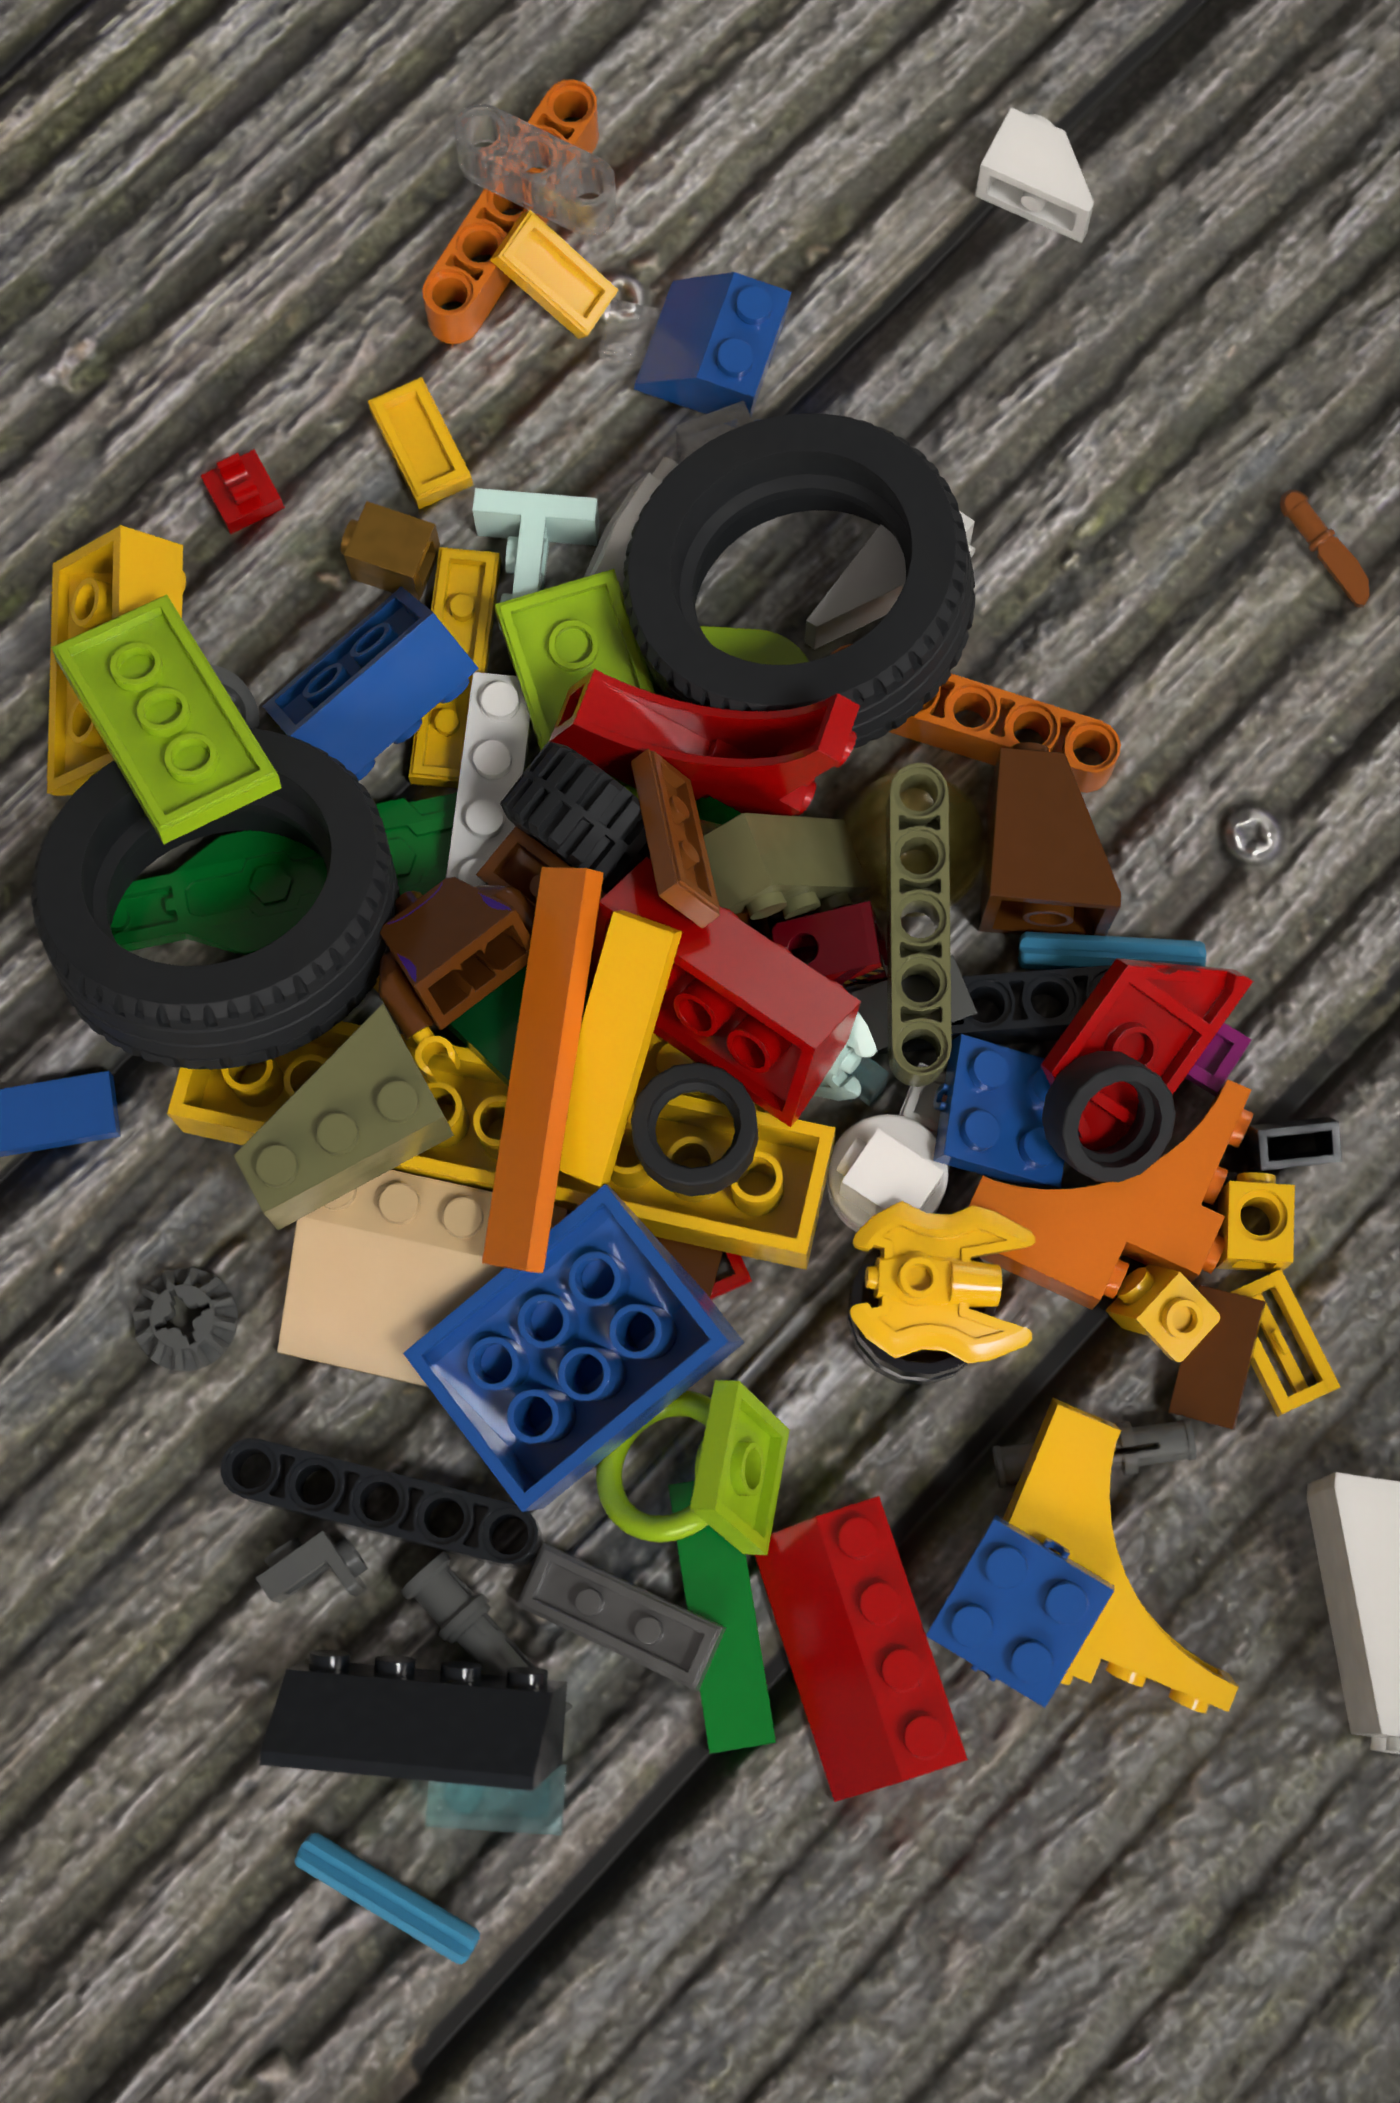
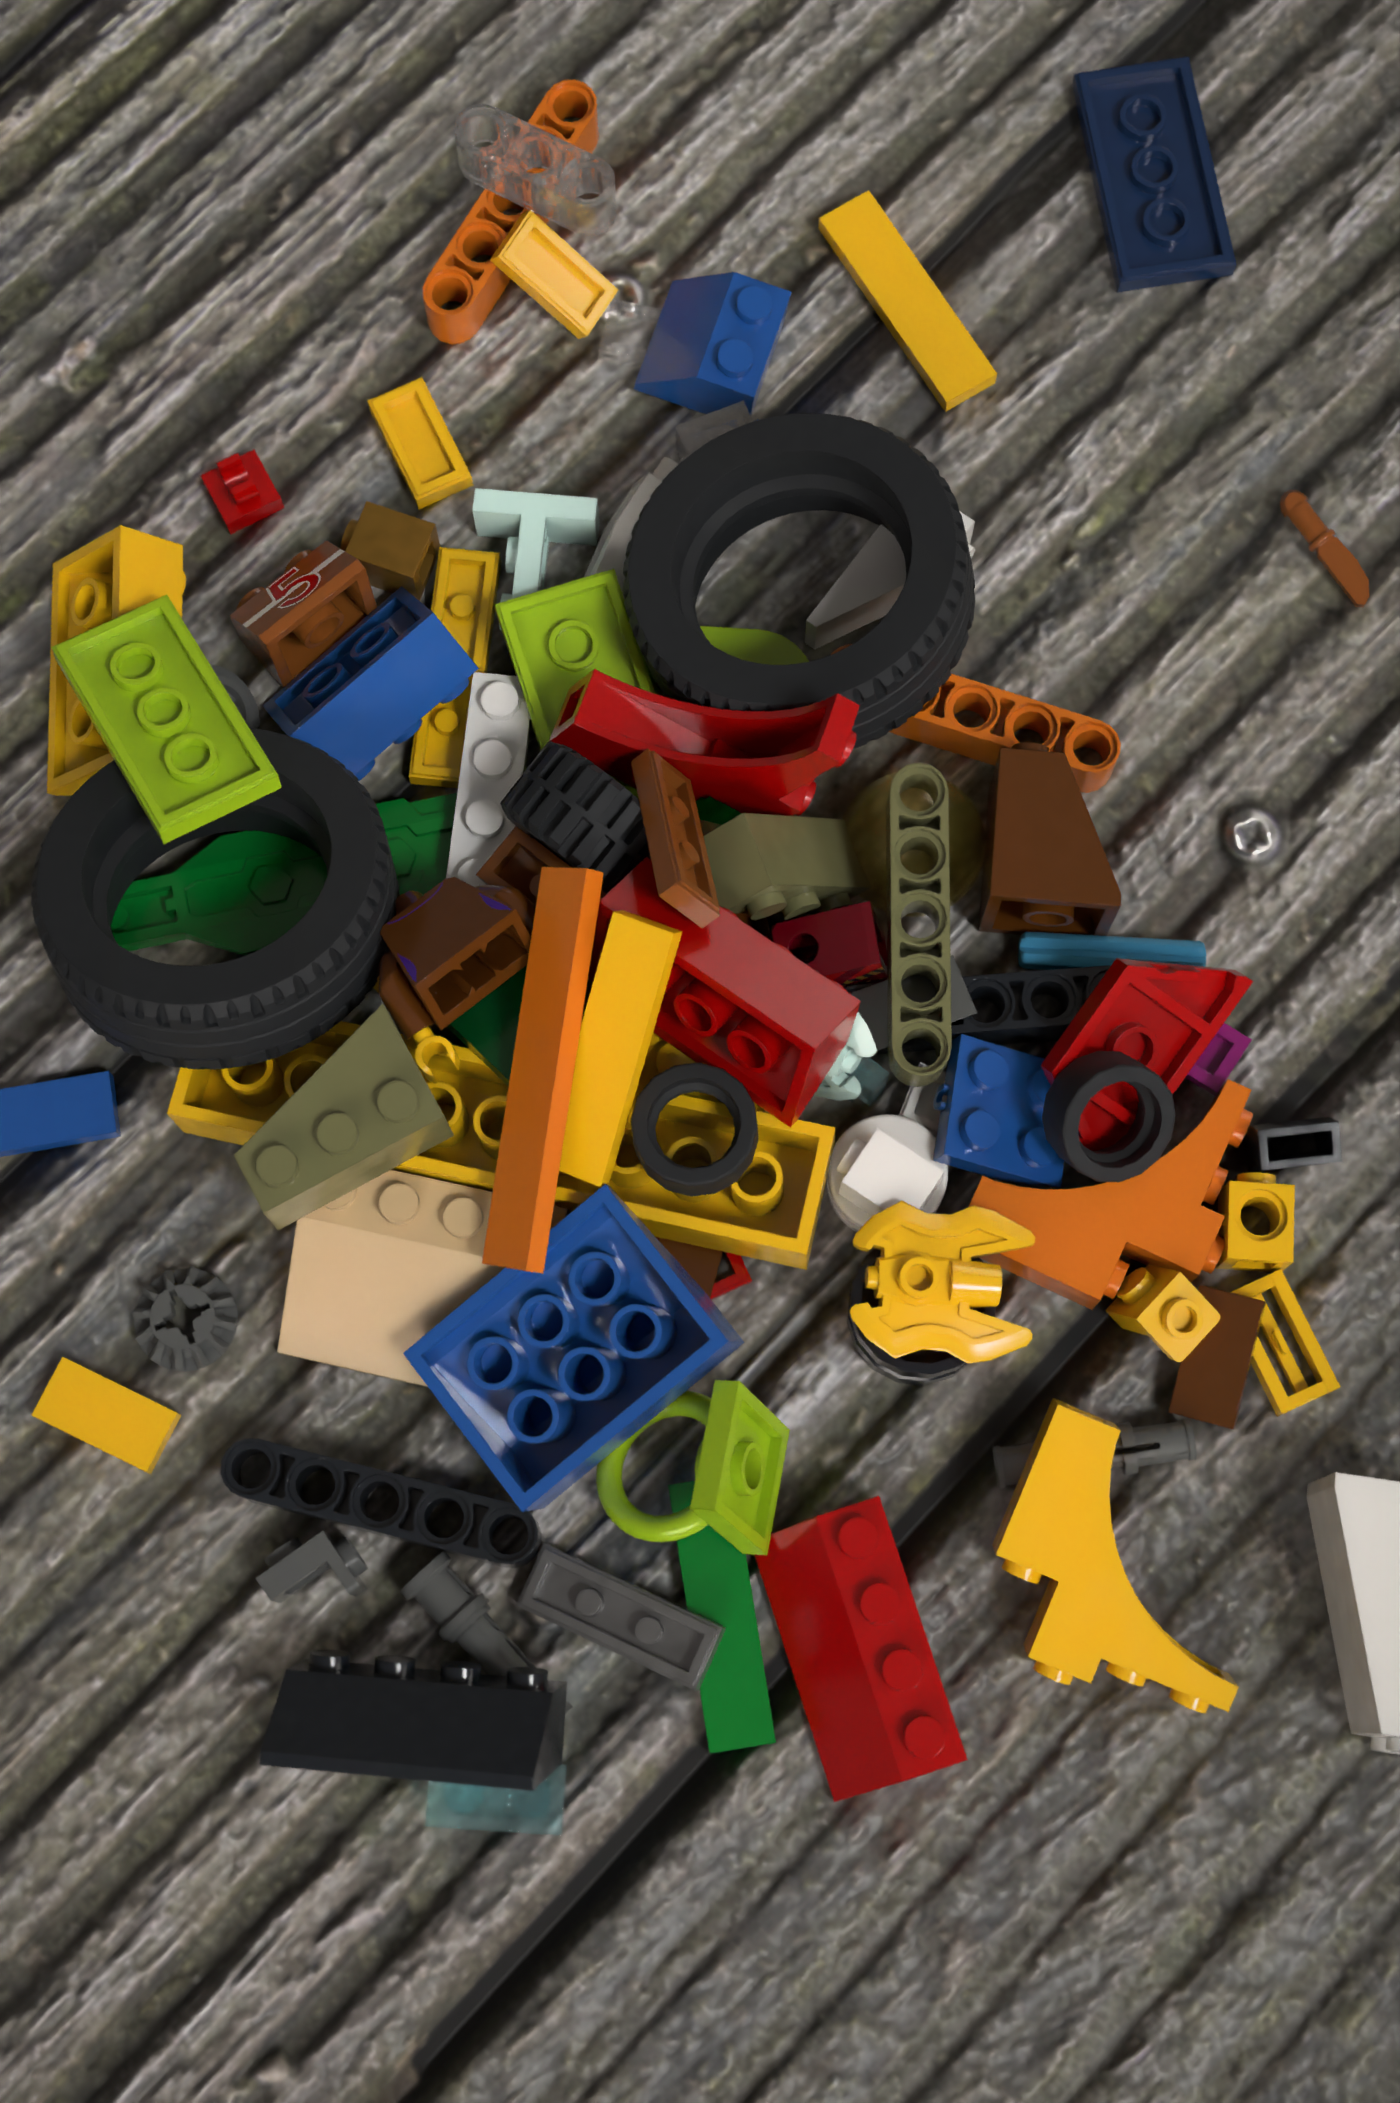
dark azure axle [294,1833,480,1964] -> none
blue plate [926,1515,1114,1708] -> none
white slope [975,108,1094,243] -> none
none -> yellow tile [31,1356,182,1474]
none -> dark orange slope [229,540,377,688]
none -> yellow tile [818,190,997,412]
none -> dark blue tile [1072,56,1237,293]

